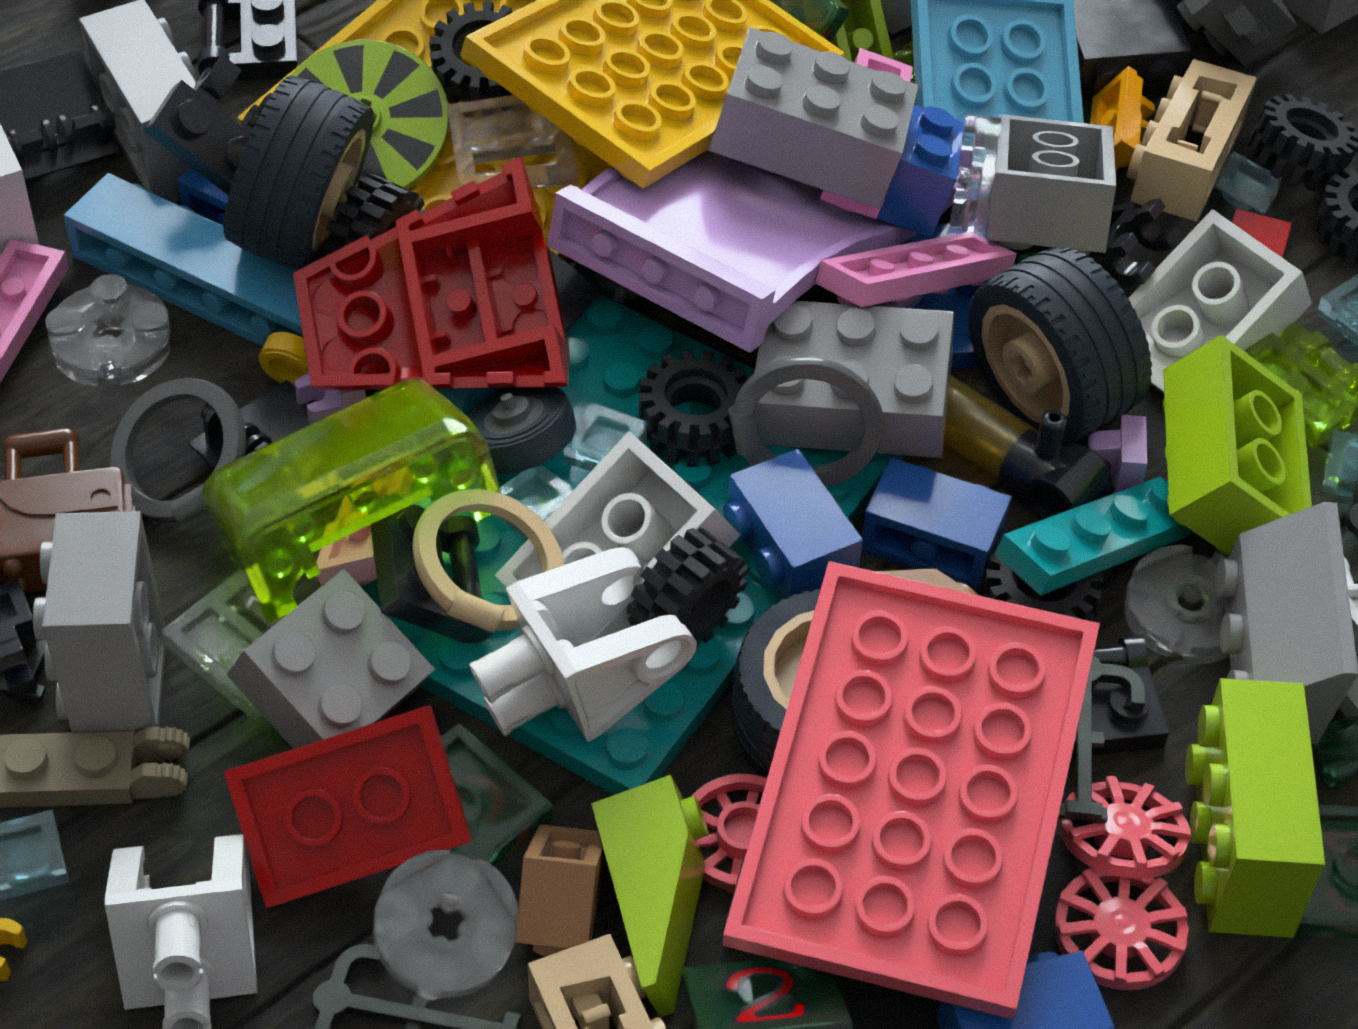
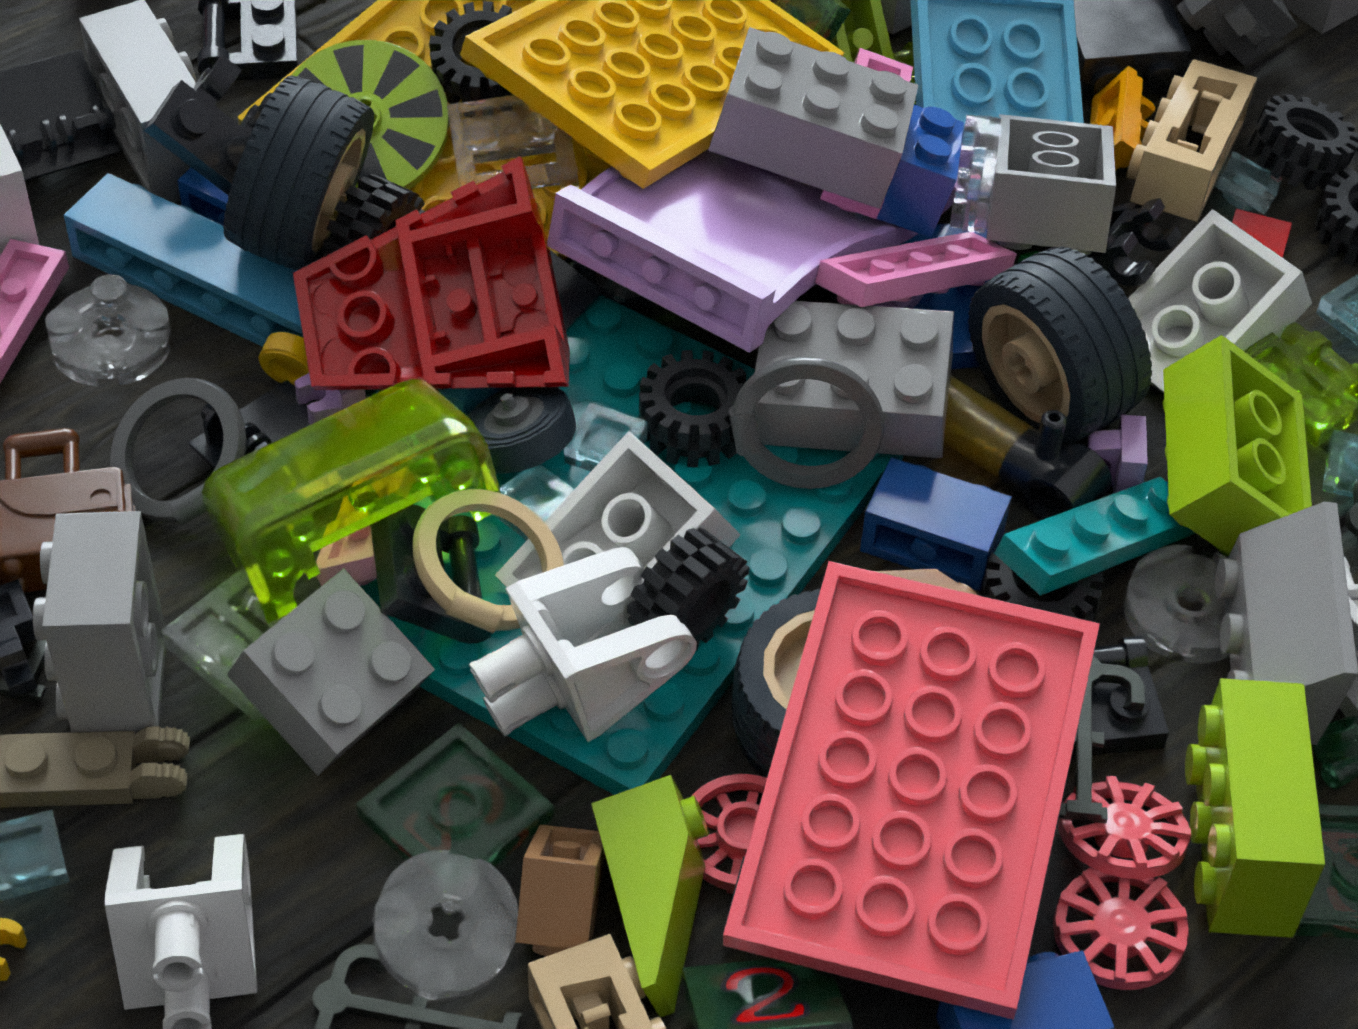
red plate [224,705,473,908] -> none
brick [723,449,863,599] -> none

